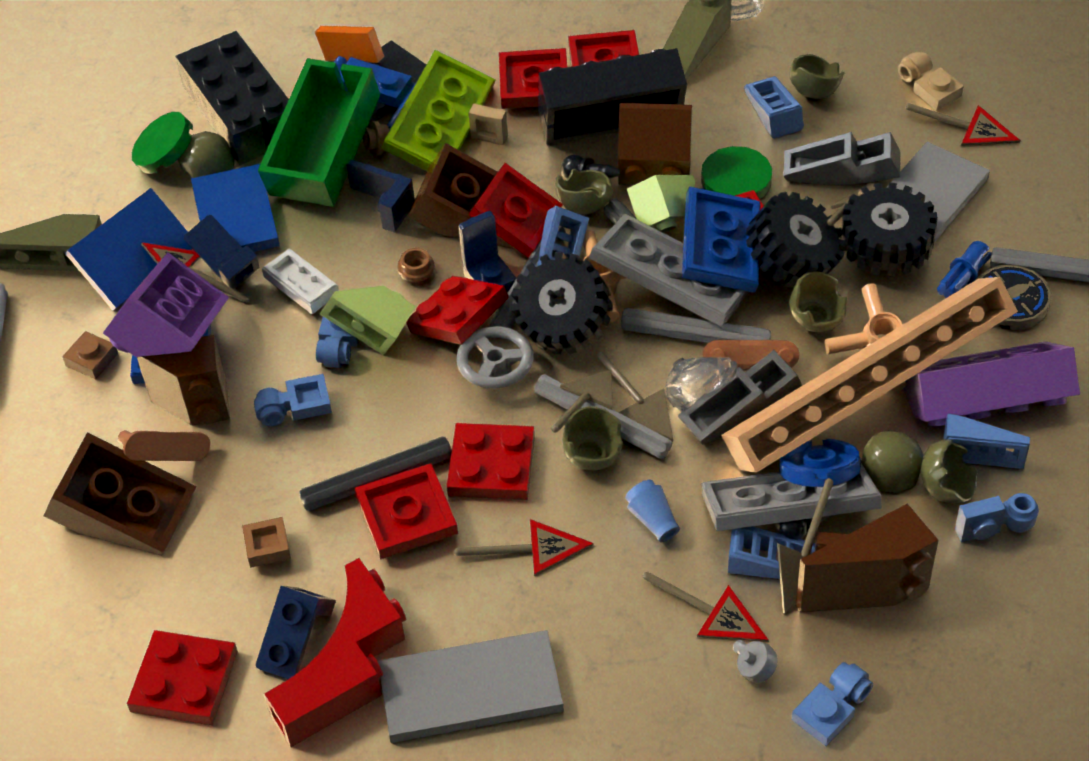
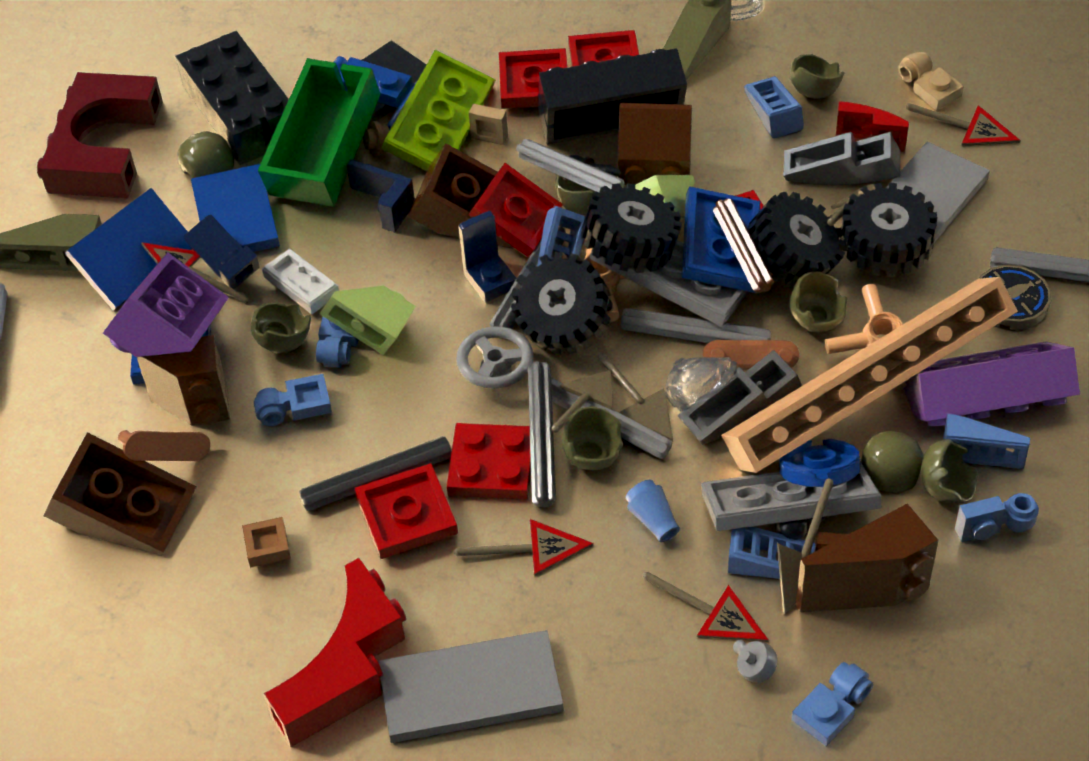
medium nougat plate [62,331,118,380] -> none
red plate [127,630,238,725] -> none
green tile [131,112,193,174] -> none
dark blue bracket [256,586,336,679] -> none
orange tile [315,26,385,63] -> none
medium nougat plate [398,248,435,282] -> none
red plate [406,276,509,345] -> none
green tile [701,146,772,199] -> none
blue axle [937,241,992,298] -> none
none -> dark red arch [37,72,163,199]
none -> olive hair [251,302,311,353]
none -> light grey axle [516,139,626,192]
none -> axle [528,361,556,508]
none -> black wheel [581,183,682,273]
none -> axle [713,198,774,293]
none -> red slope [836,101,909,153]

